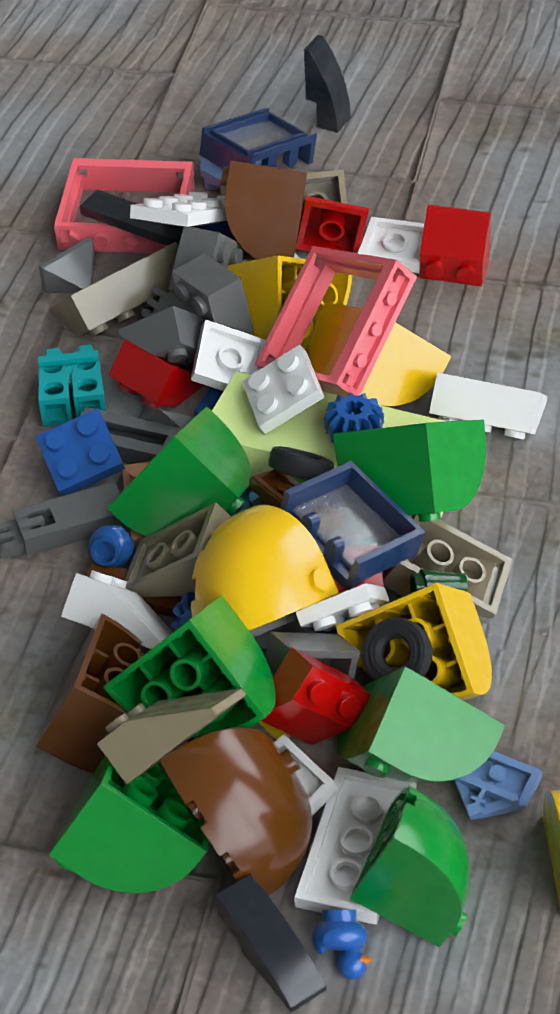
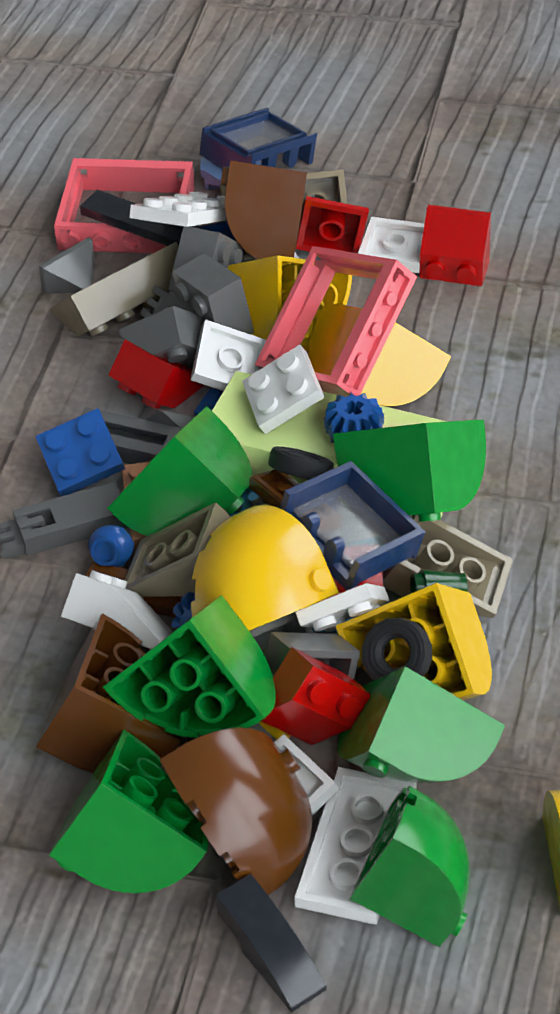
teal hips [38,345,106,427] -> none
dark tan slope [97,688,247,784] -> none
black slope [304,35,351,133] -> none
blue animal [312,910,372,980] -> none
white slope [429,373,548,439] -> none
medium blue slope [454,751,543,820] -> none

